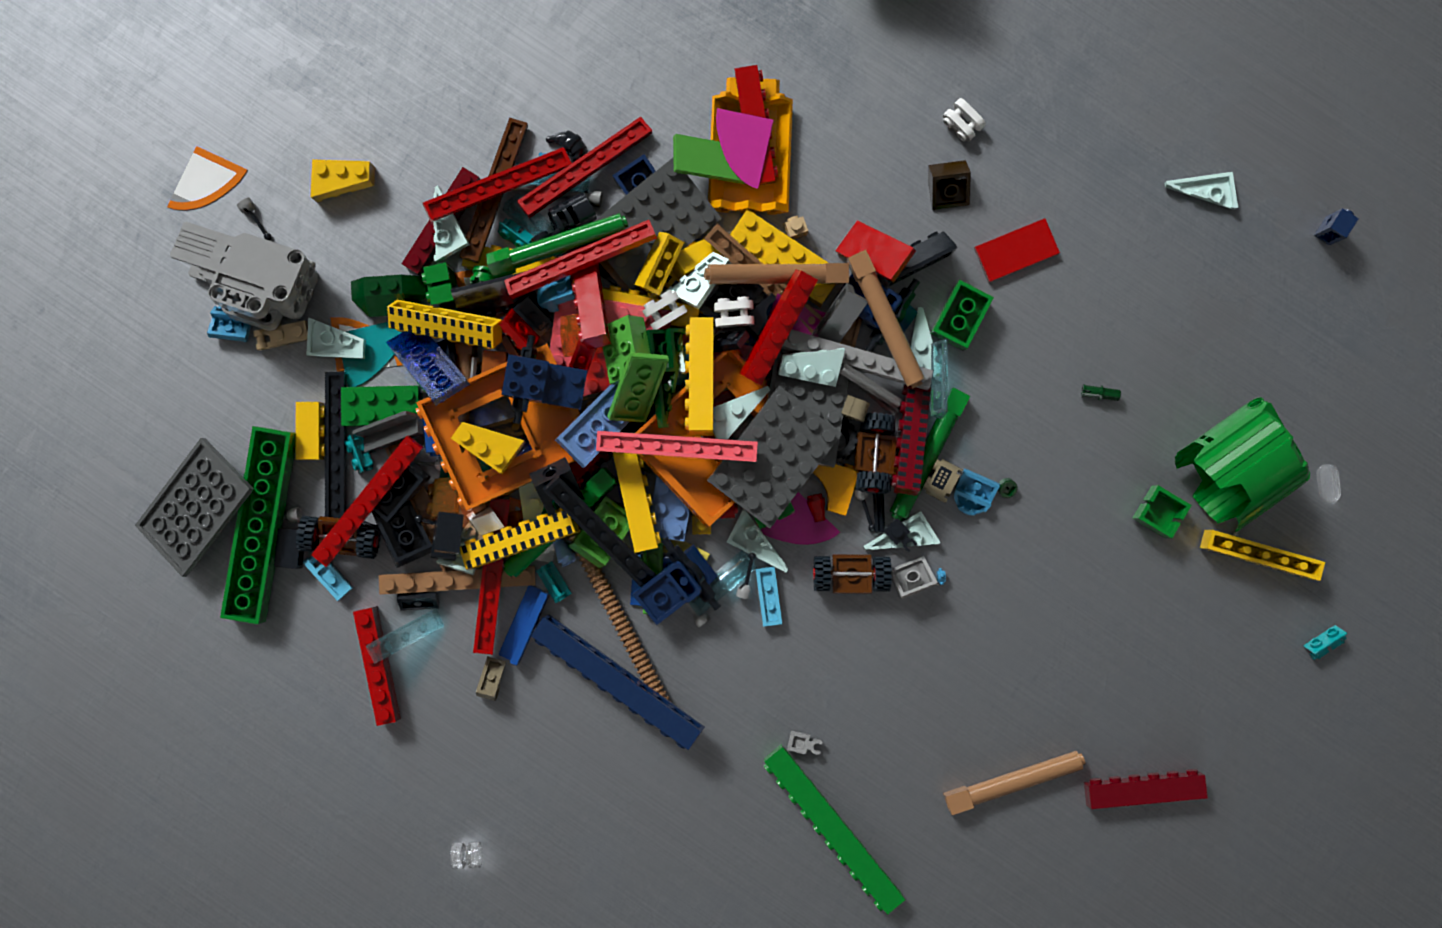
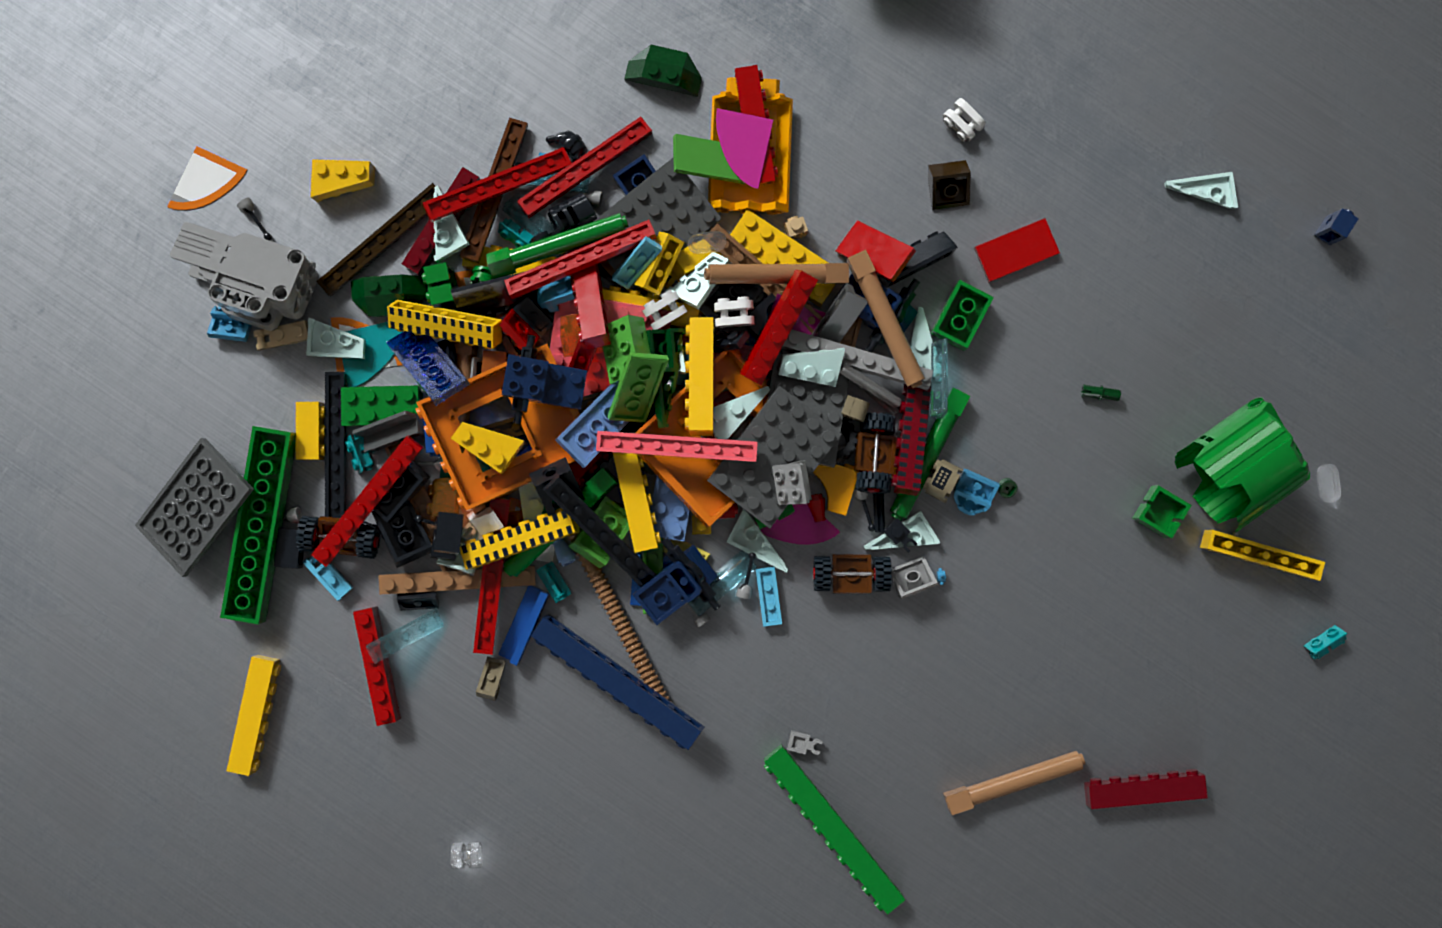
none -> yellow brick [226,655,281,776]
none -> dark brown plate [316,183,436,297]
none -> medium azure plate [612,236,662,289]
none -> dark green wedge [624,44,702,97]
none -> clear tile [687,231,727,254]
none -> light grey bracket [772,460,812,505]

